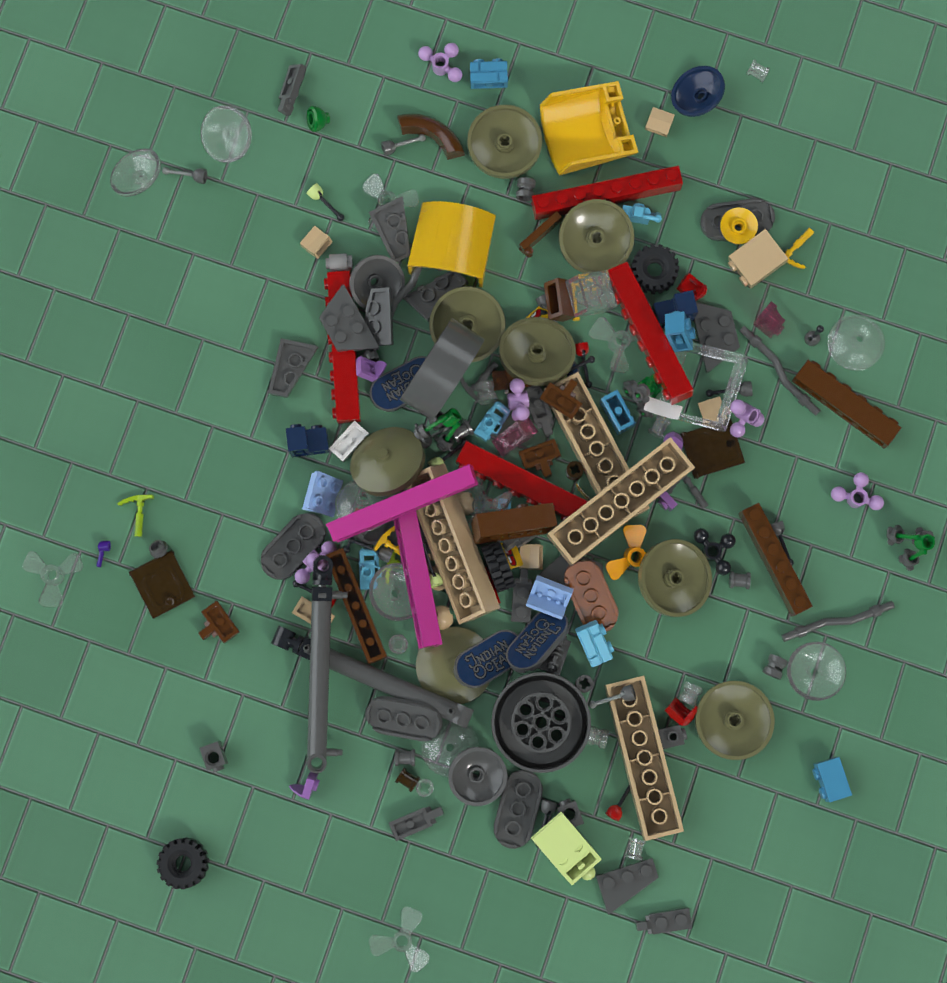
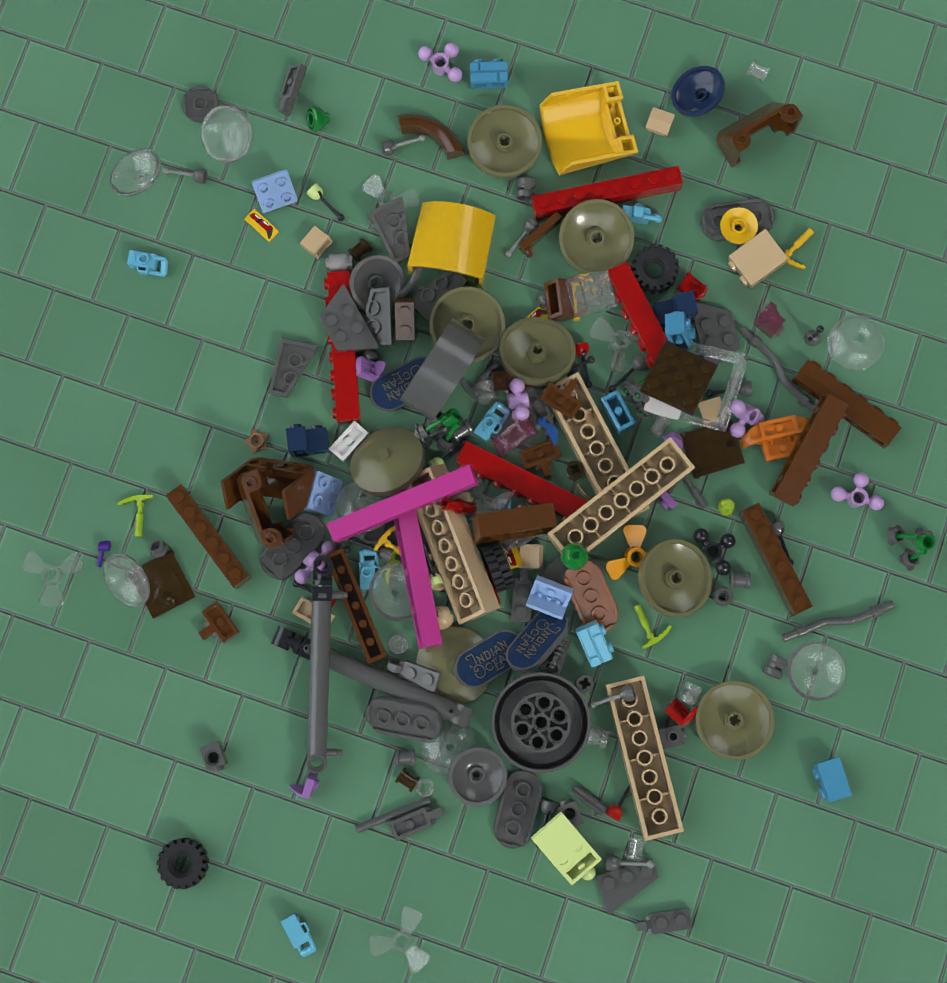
none -> clear dish [103,553,150,607]
none -> medium azure piece [127,250,169,277]
none -> reddish brown brick [165,484,252,590]
none -> dark grey tile [182,86,220,123]
none -> reddish brown windscreen [221,457,315,520]
none -> reddish brown windscreen [237,464,297,548]
none -> yellow sticker [244,209,279,242]
none -> medium nougat plate [244,429,268,453]
none -> light blue bracket [252,169,298,213]
none -> medium azure piece [281,913,317,957]
none -> dark brown bush [348,238,372,262]
none -> dark grey bar [355,796,431,833]
none -> dark grey hinge [386,660,442,692]
none -> piece [395,298,415,340]
none -> red pin [440,498,477,514]
none -> hinge [505,217,540,258]
none -> blue piece [536,417,559,445]
none -> green brick [561,543,589,570]
none -> dark grey axle [571,785,607,815]
none -> hinge [606,854,654,871]
none -> hinge [609,355,648,392]
none -> lime piece [634,604,672,650]
none -> dark brown plate [640,341,718,416]
none -> dark grey plate [713,587,733,607]
none -> reddish brown windscreen [716,102,803,167]
none -> lime piece [717,498,736,516]
none -> orange plate [740,415,808,463]
none -> reddish brown brick [769,392,849,507]

